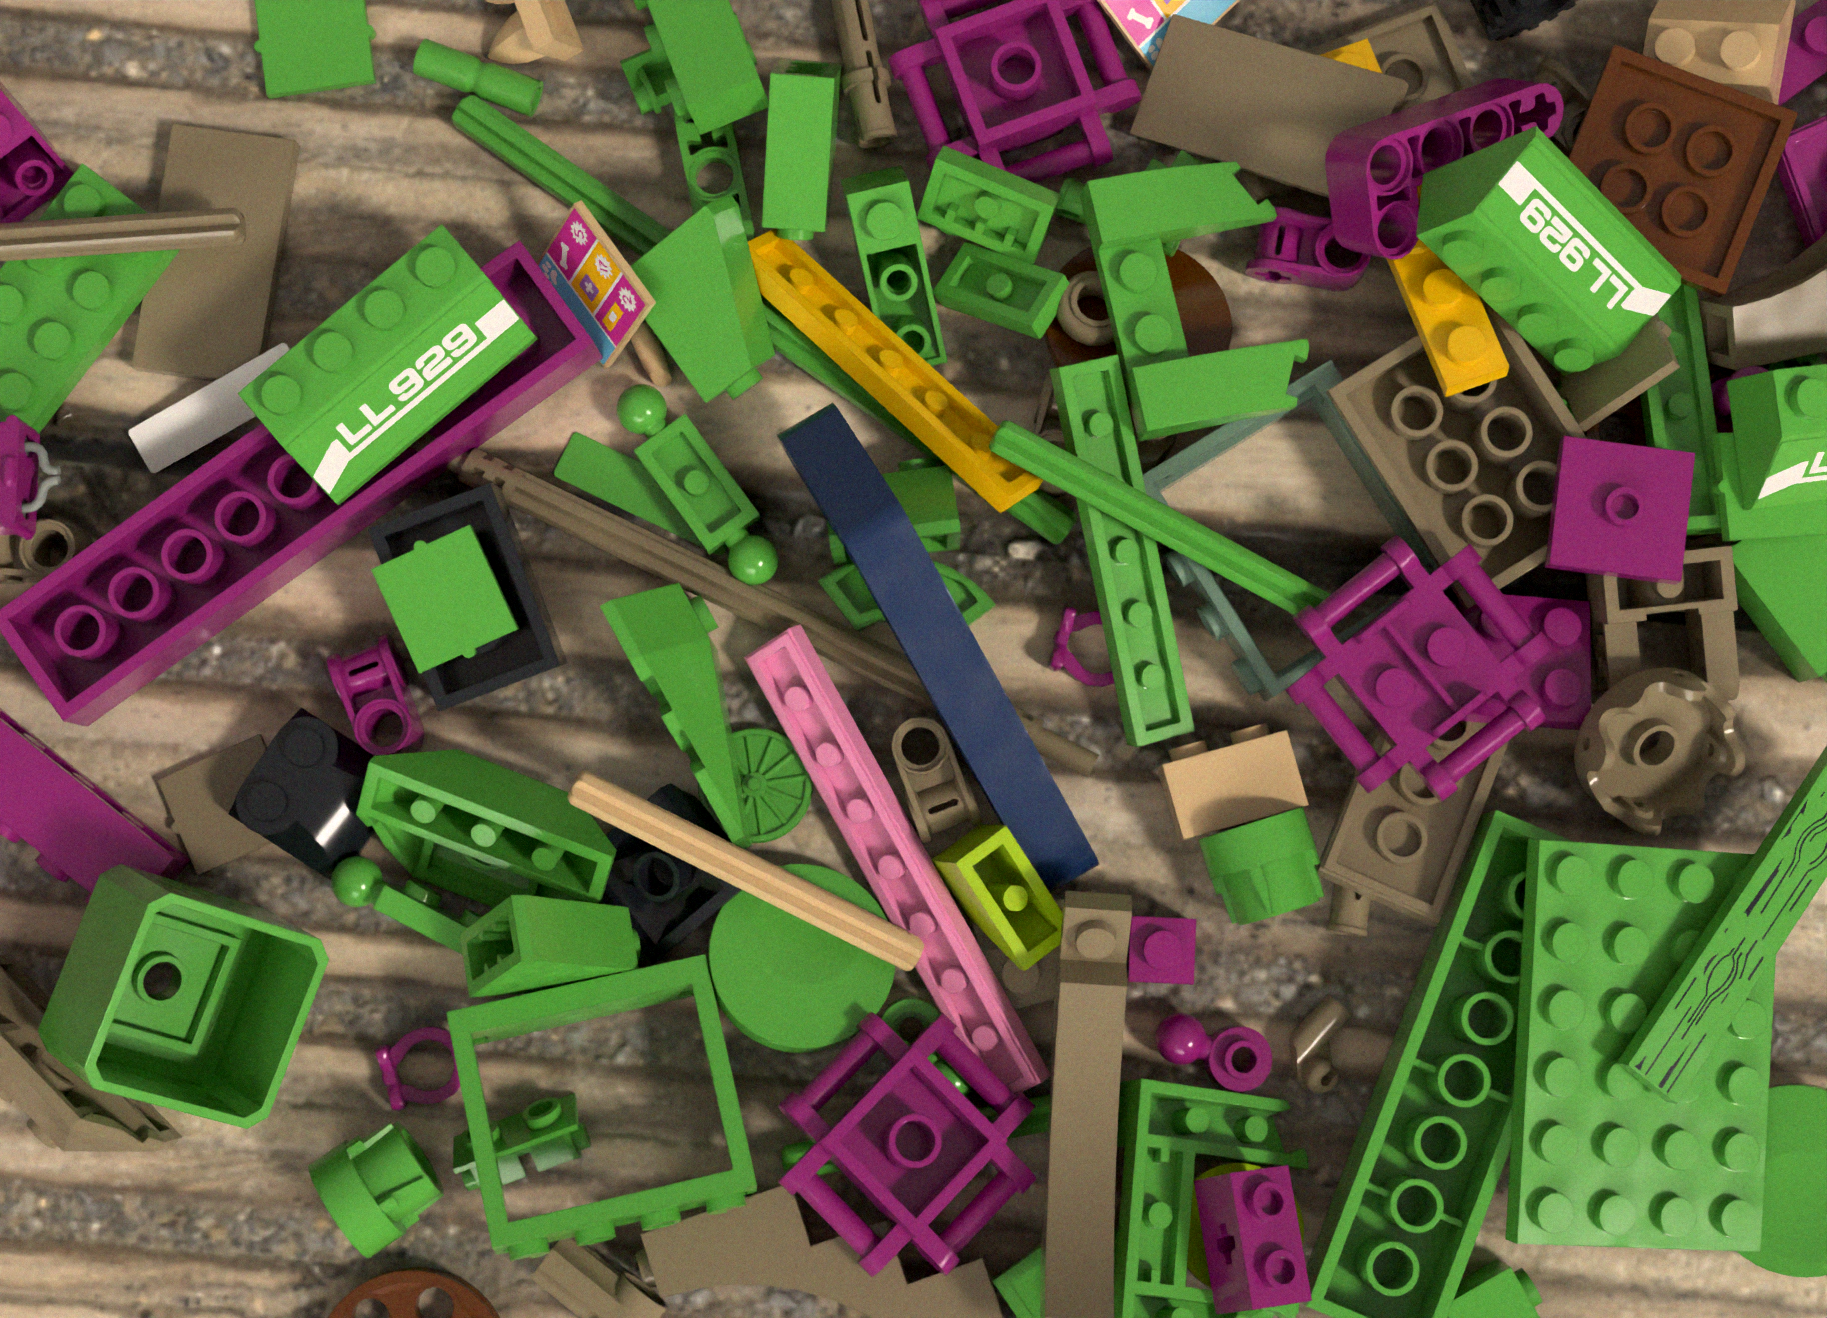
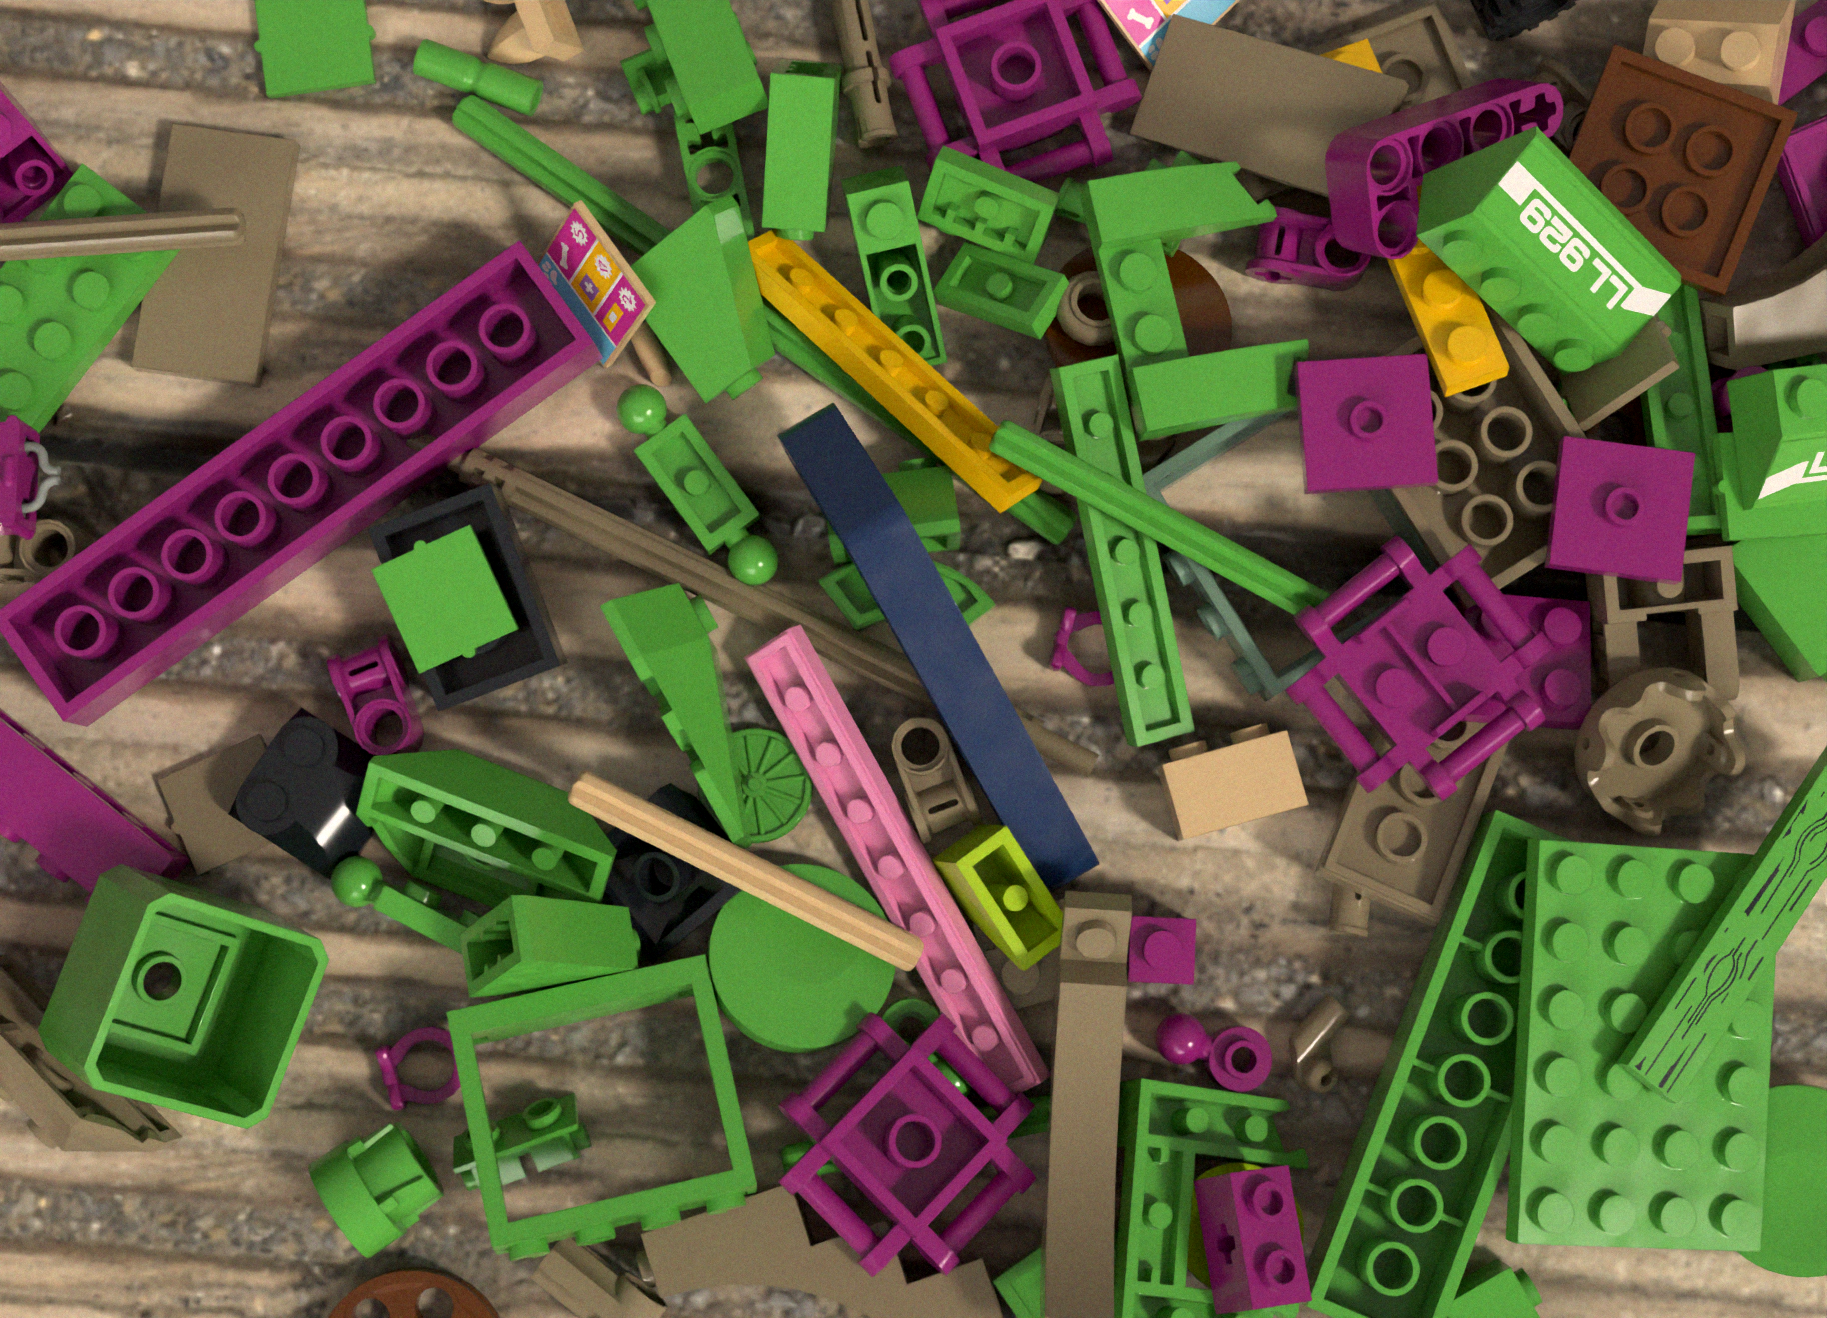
white sticker [128,343,290,473] -> none
bright green slope [237,224,537,505] -> none
bright green sticker [554,432,727,555] -> none
bright green piece [1198,807,1325,926] -> none
none -> magenta plate [1294,354,1438,494]

